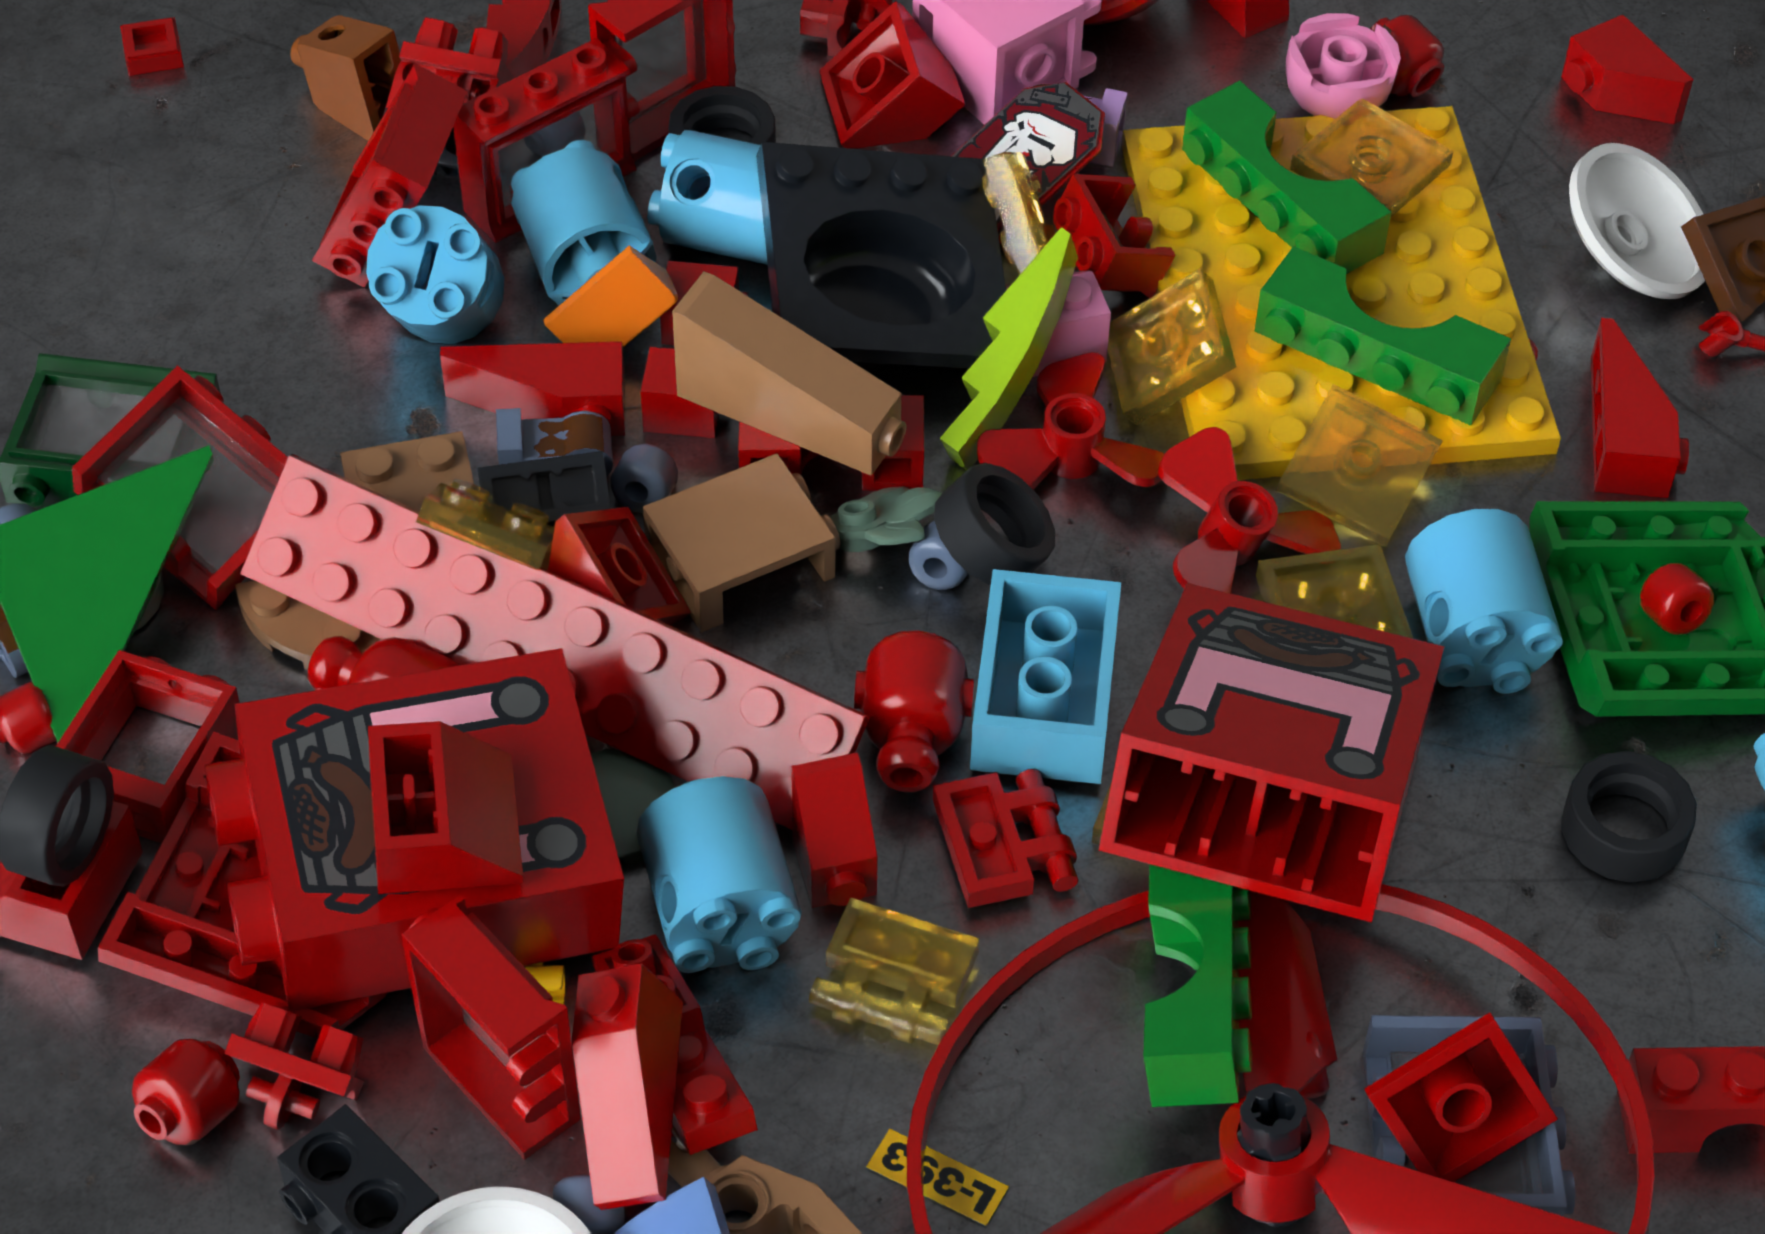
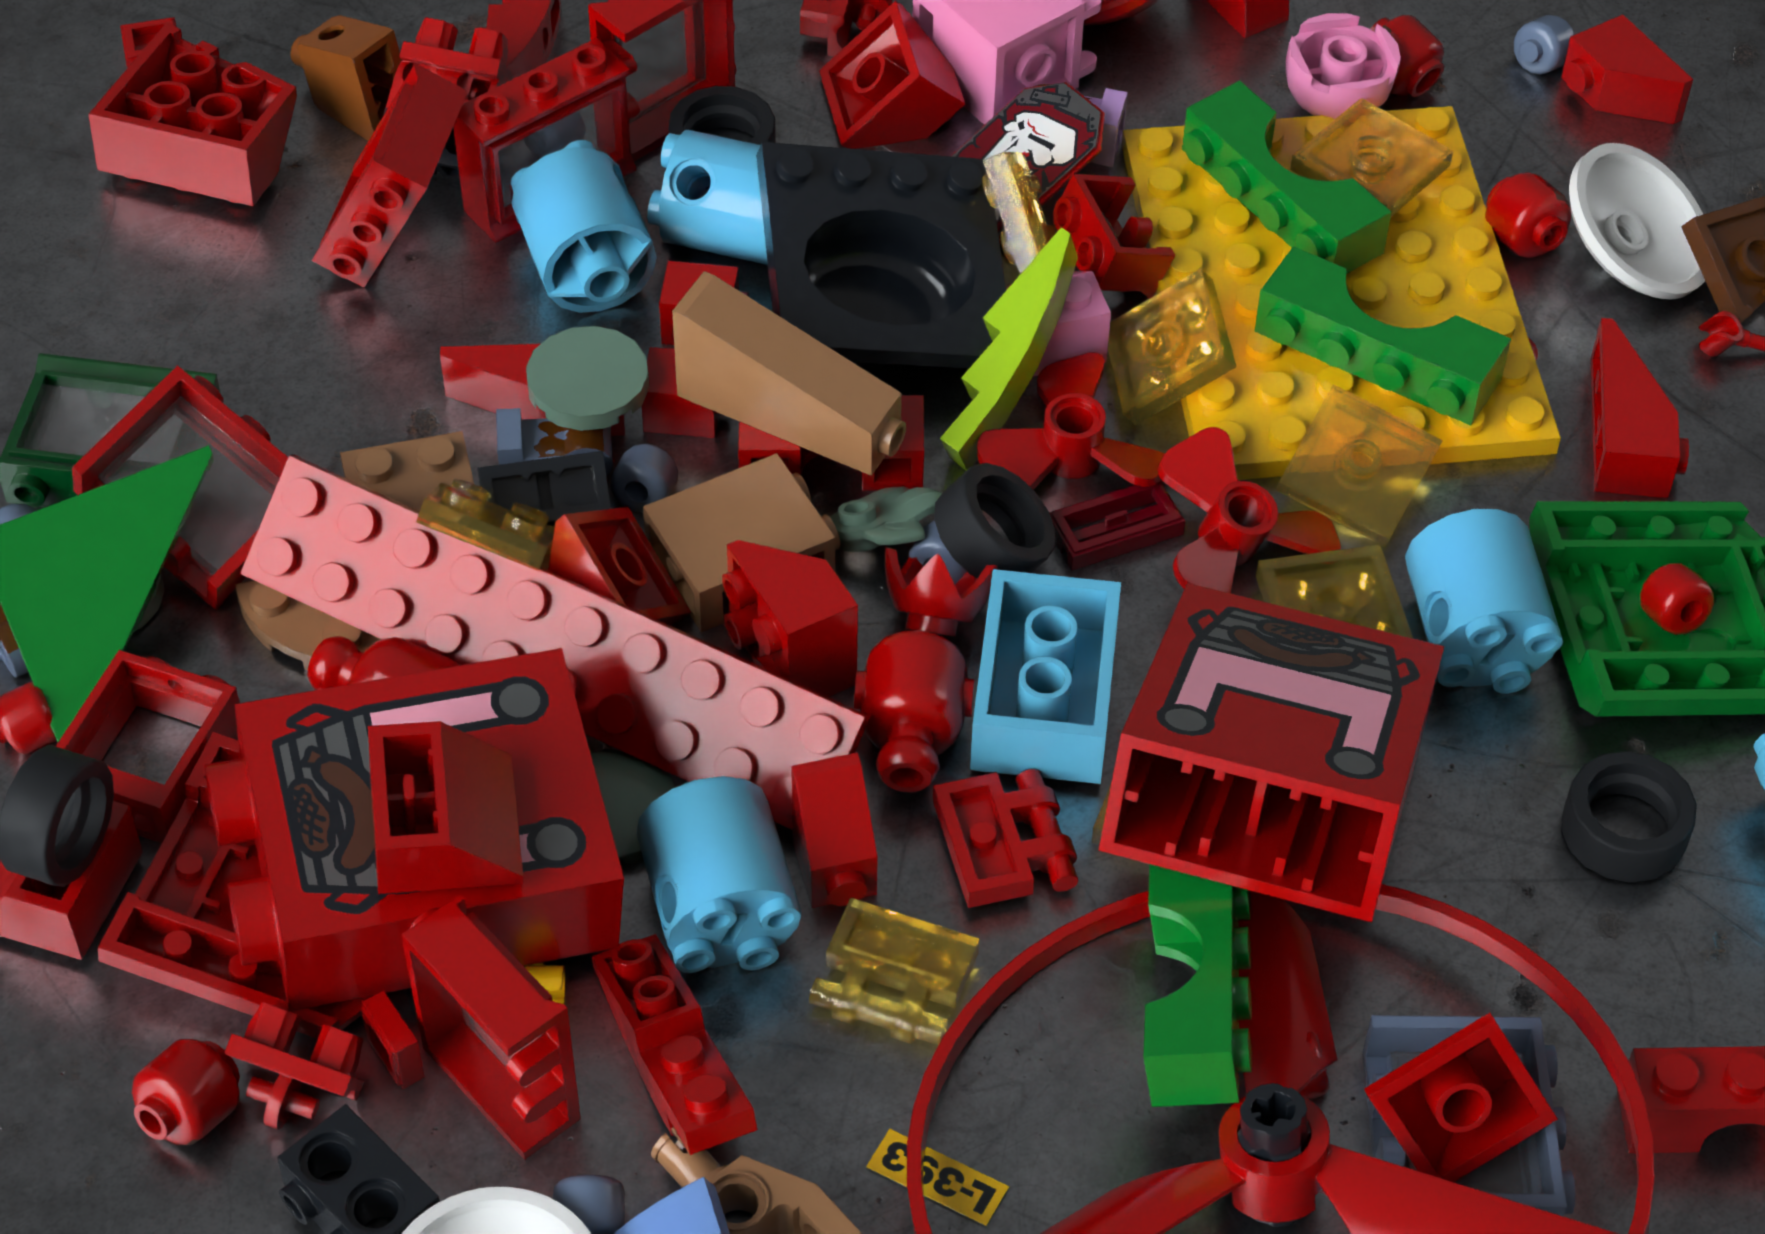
medium azure cylinder [366,205,505,344] -> none
orange slope [543,245,678,347] -> none
red slope [572,963,683,1210] -> none
none -> red wedge [88,22,297,206]
none -> red tile [361,990,425,1089]
none -> sand green tile [526,326,649,431]
none -> red slope [722,540,858,697]
none -> red piece [885,547,998,637]
none -> dark red tile [1049,481,1185,571]
none -> red head [1485,172,1572,258]
none -> sand blue piece [1514,15,1575,75]

